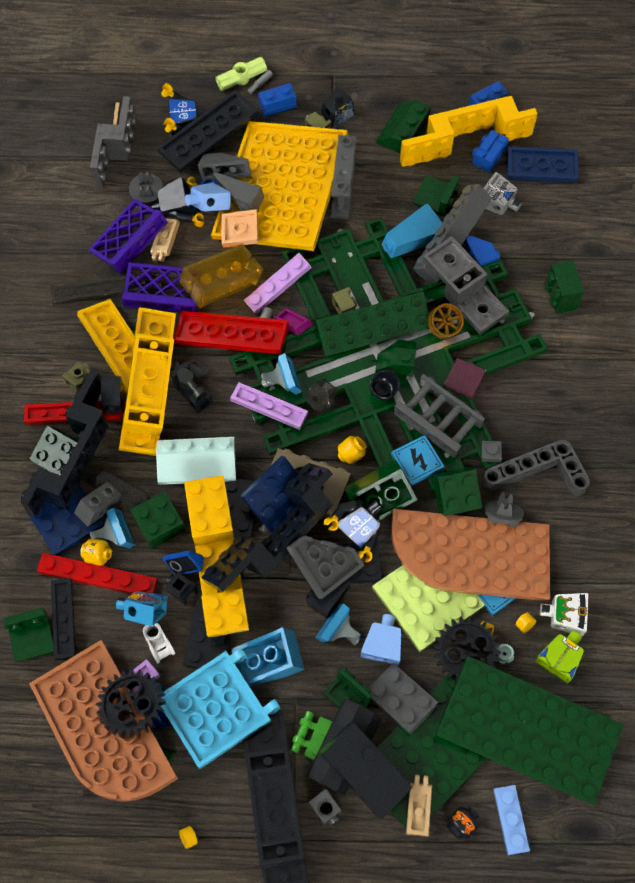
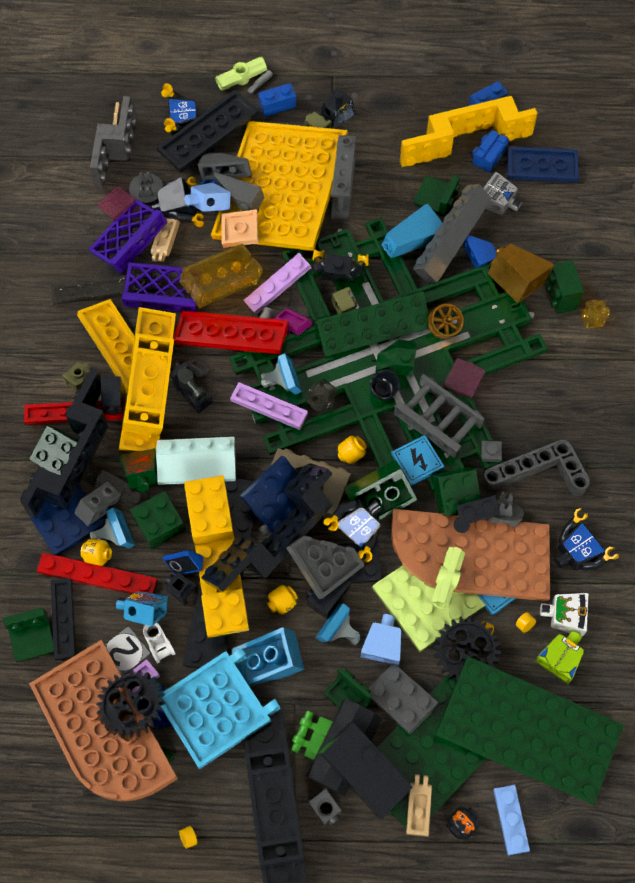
dark green slope [376,100,431,154] -> none
flat silver bracket [423,236,509,335] -> none
light aqua plate [495,644,515,664] -> none
none -> clear pink piece [97,186,136,221]
none -> white sticker [105,627,150,675]
none -> dark green torso [119,448,158,492]
none -> yellow head [267,585,298,615]
none -> black torso [312,249,369,283]
none -> yellowish green piece [431,547,465,609]
none -> black hinge [453,495,500,533]
none -> pearl gold slope [488,244,554,303]
none -> torso [554,508,619,571]
none -> clear yellow brick [581,299,610,328]

